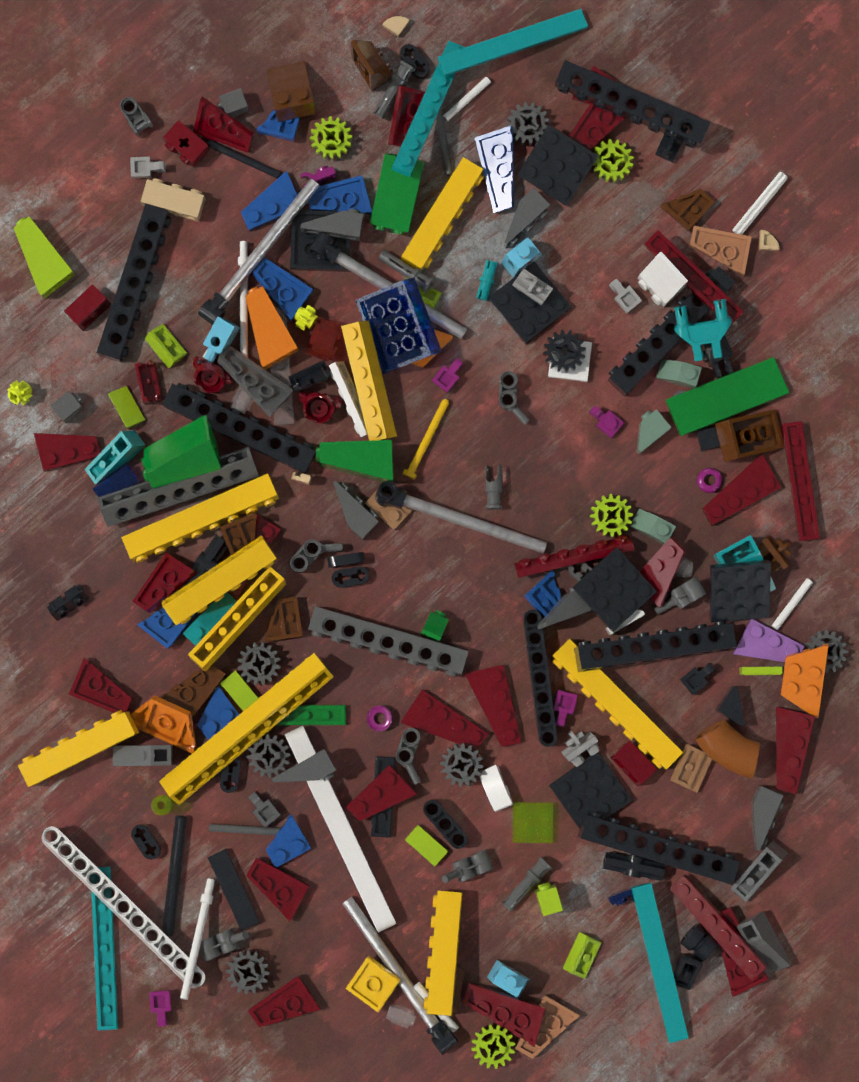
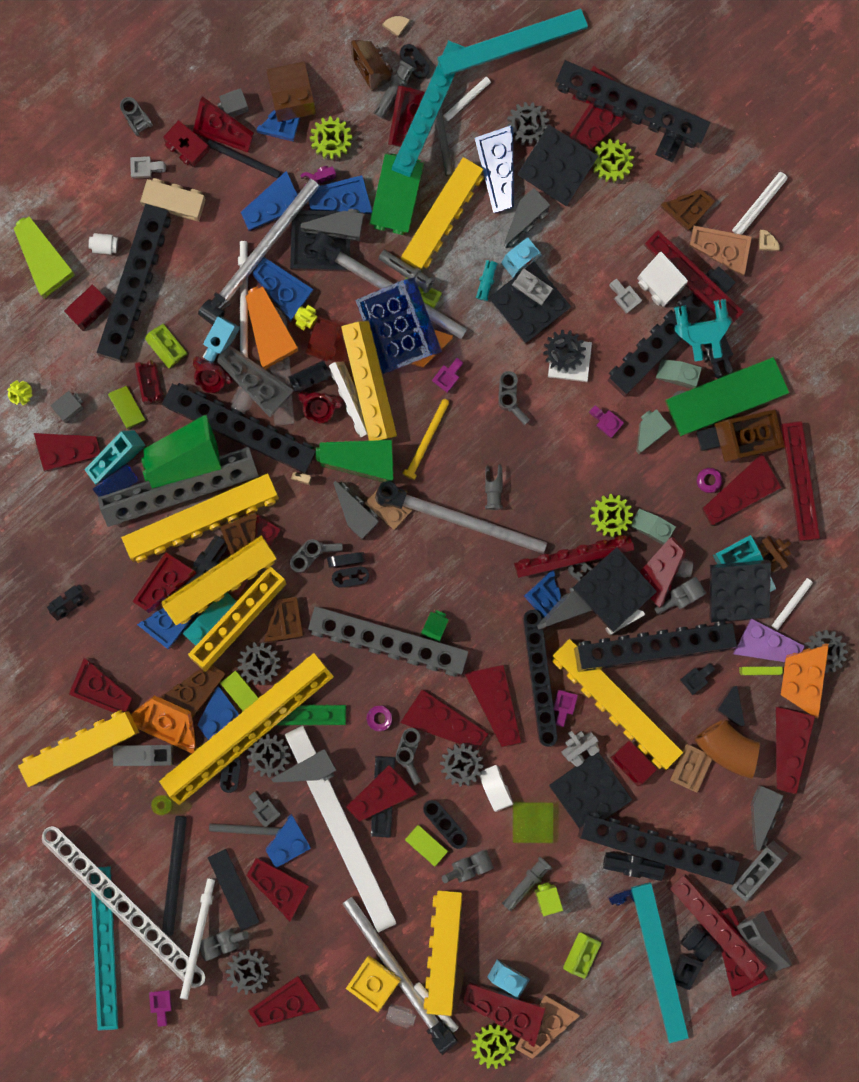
black beam [131,824,161,860] -> none
none -> white brick [89,233,118,255]

